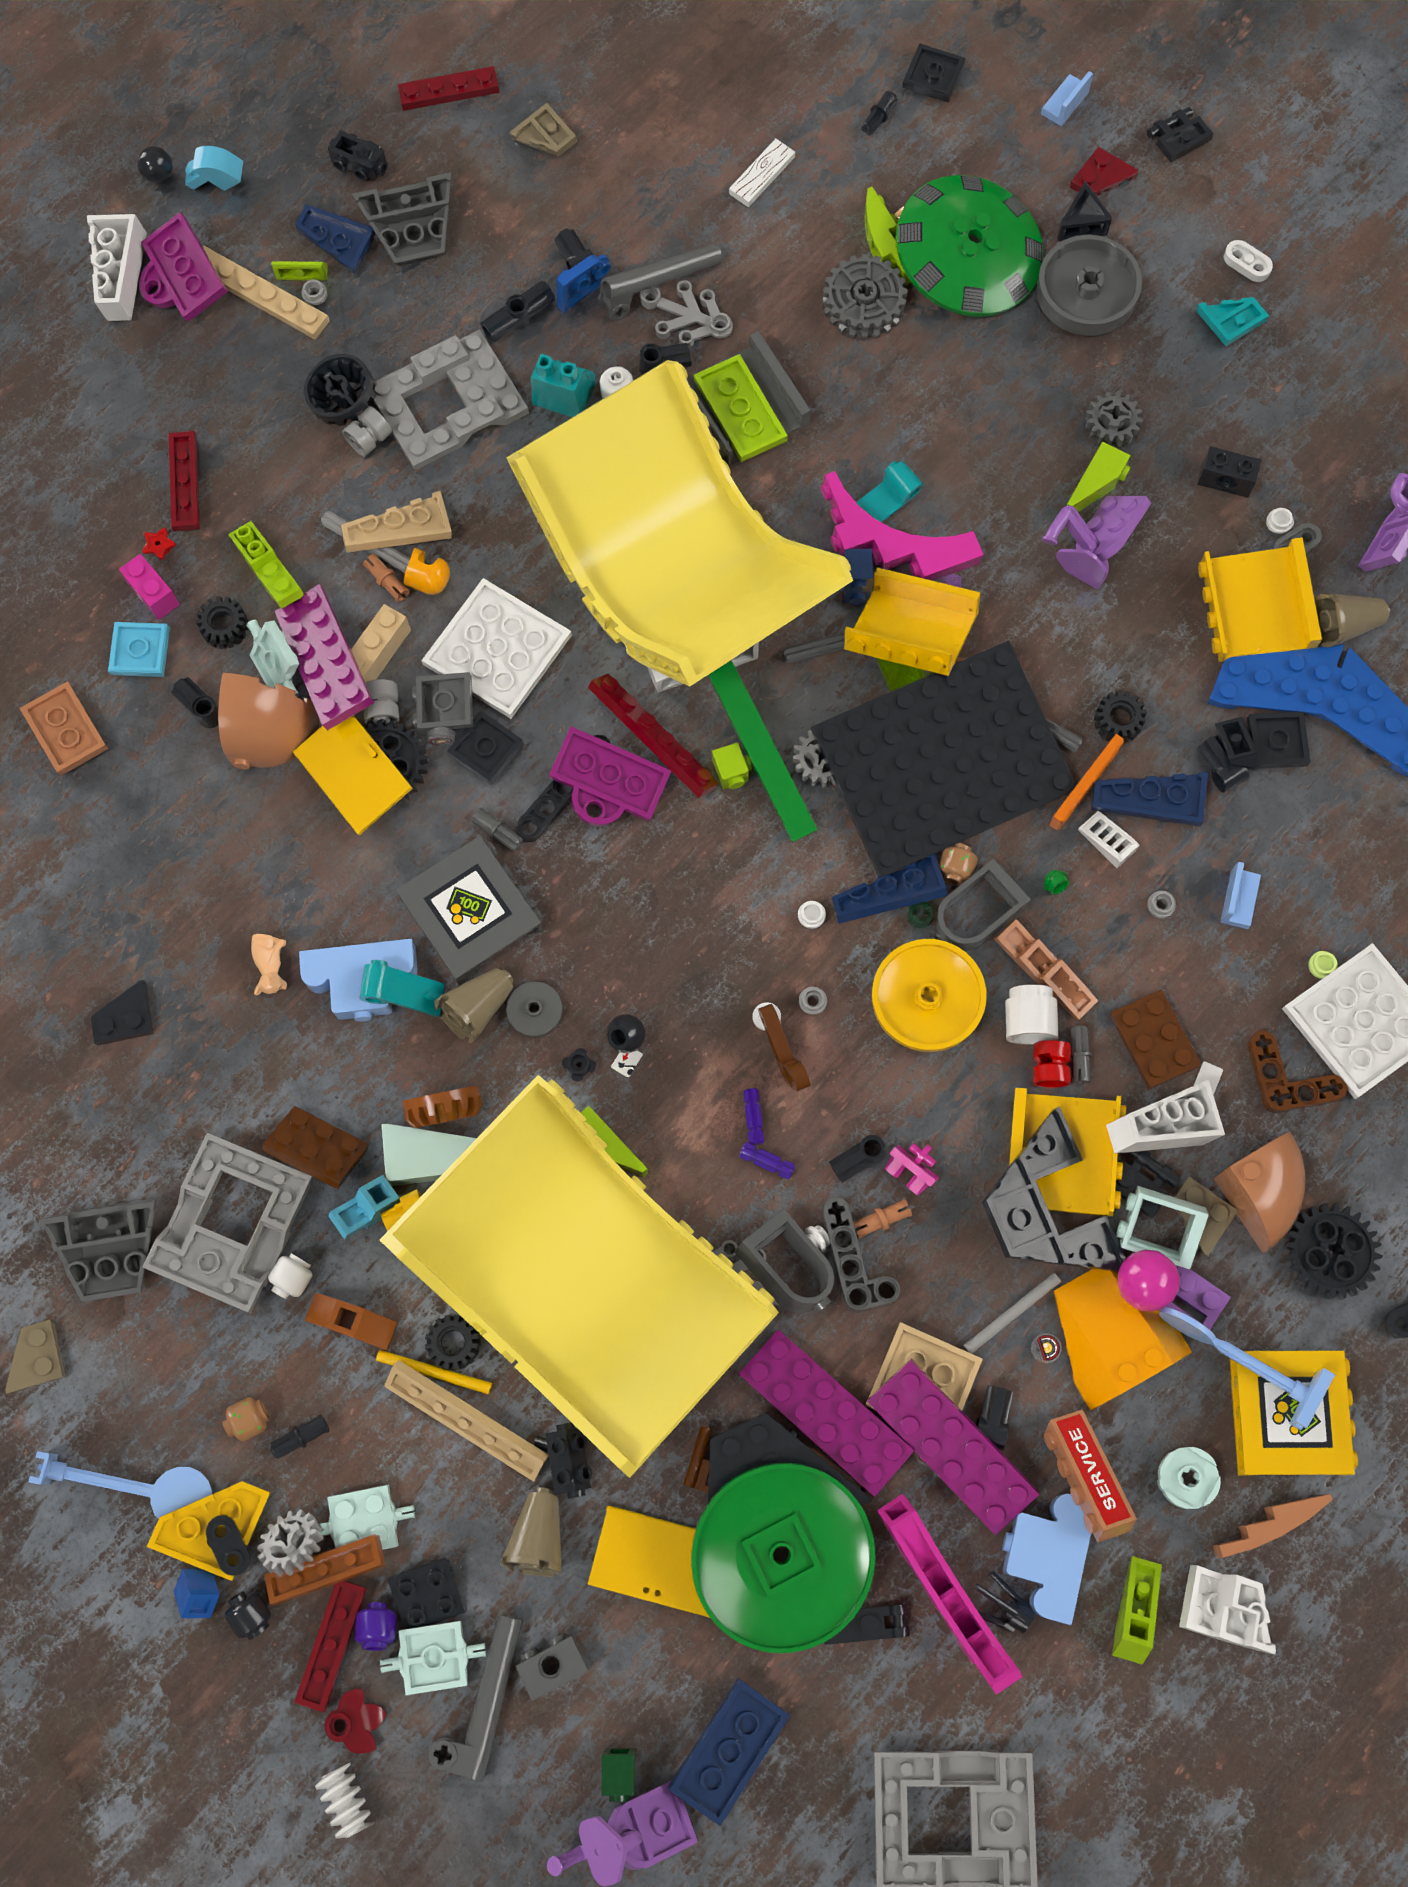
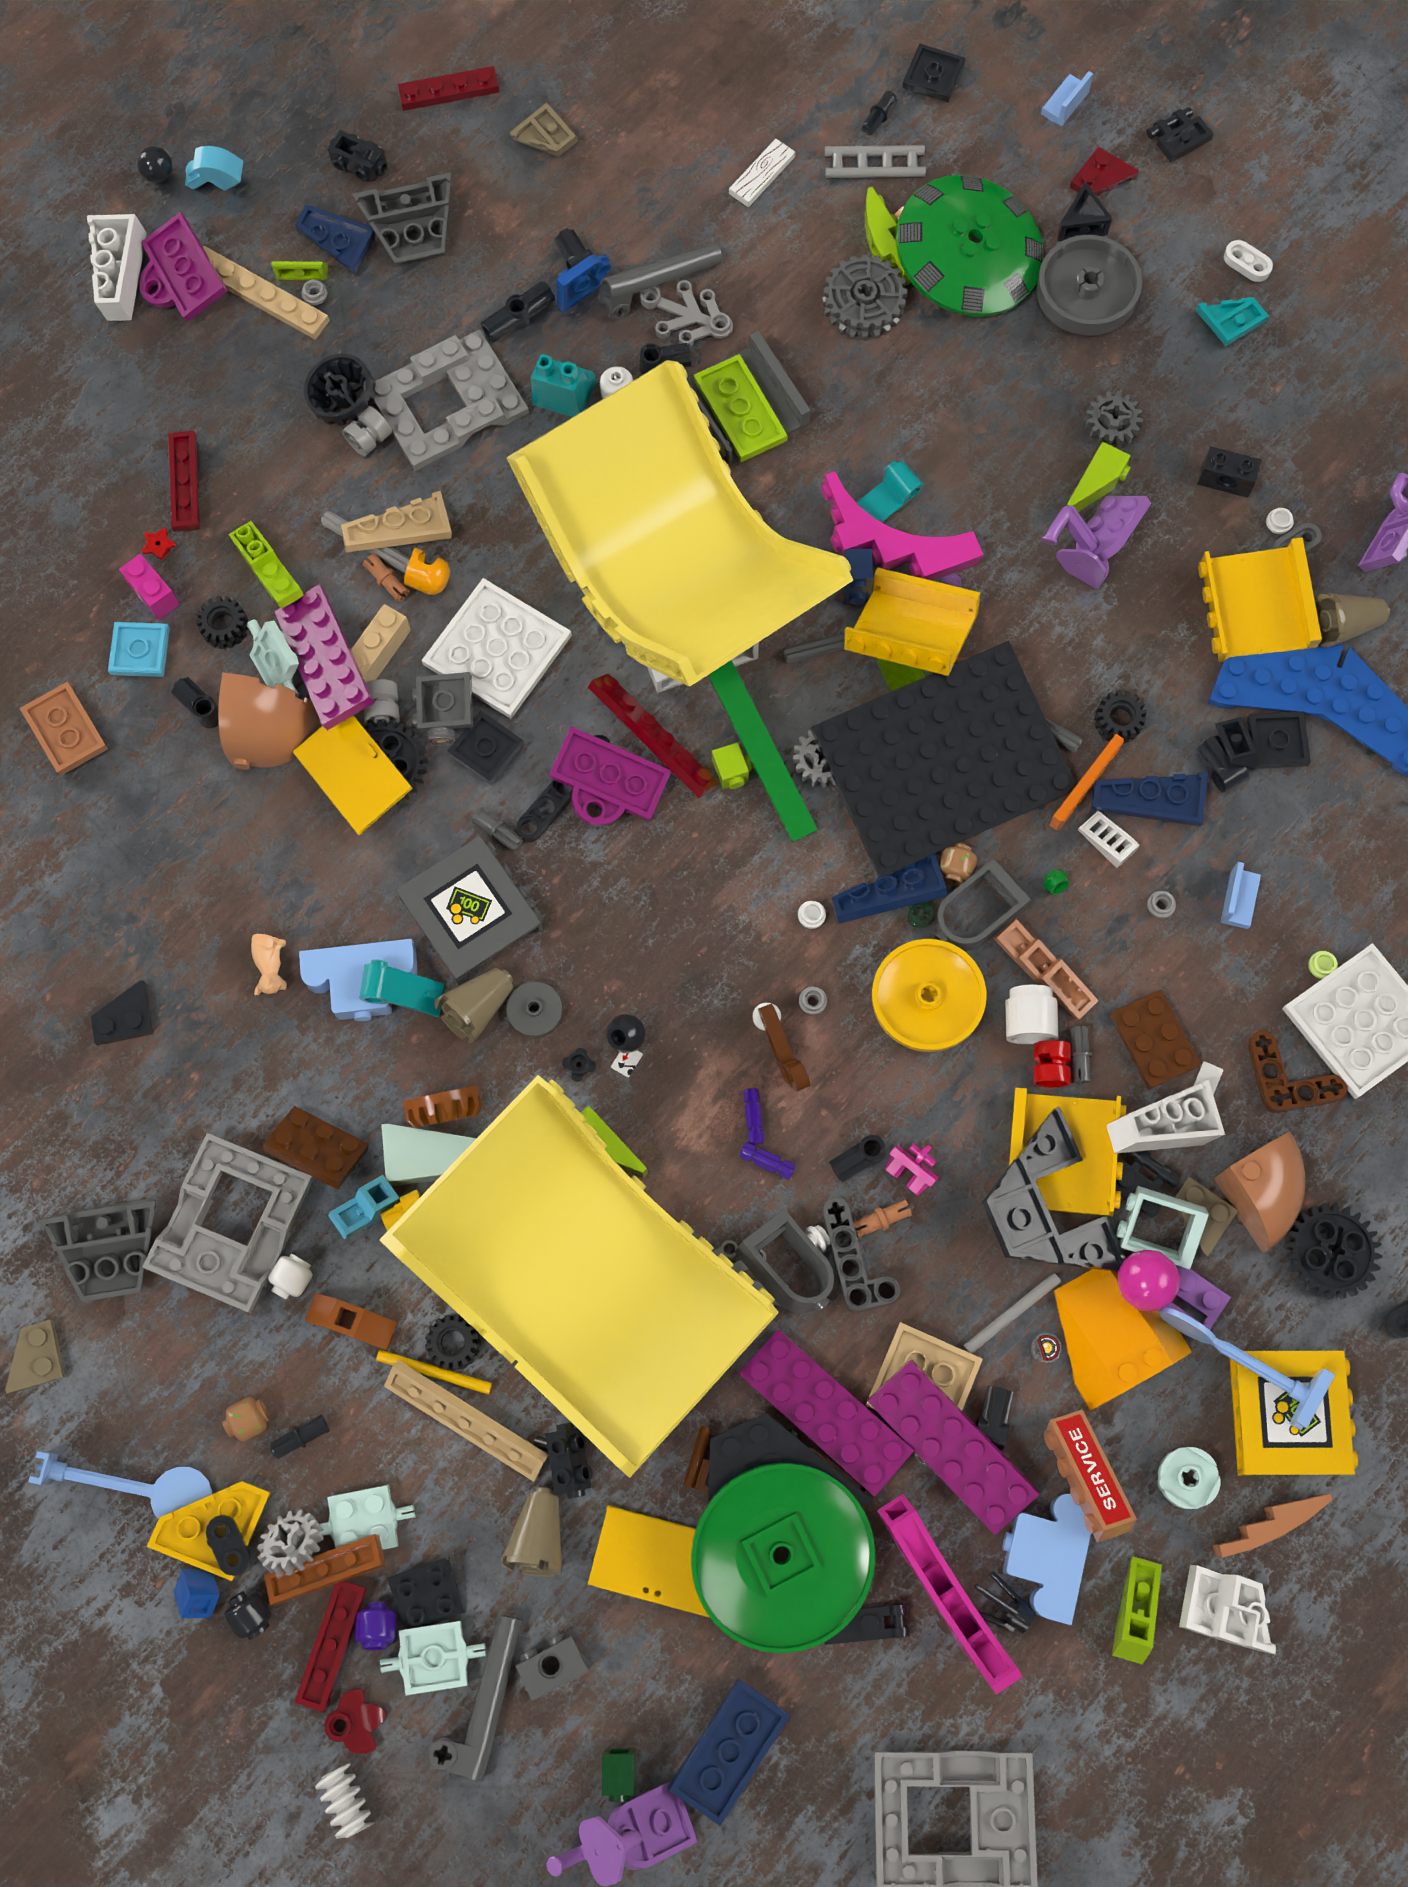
none -> light grey bar [825,145,926,178]

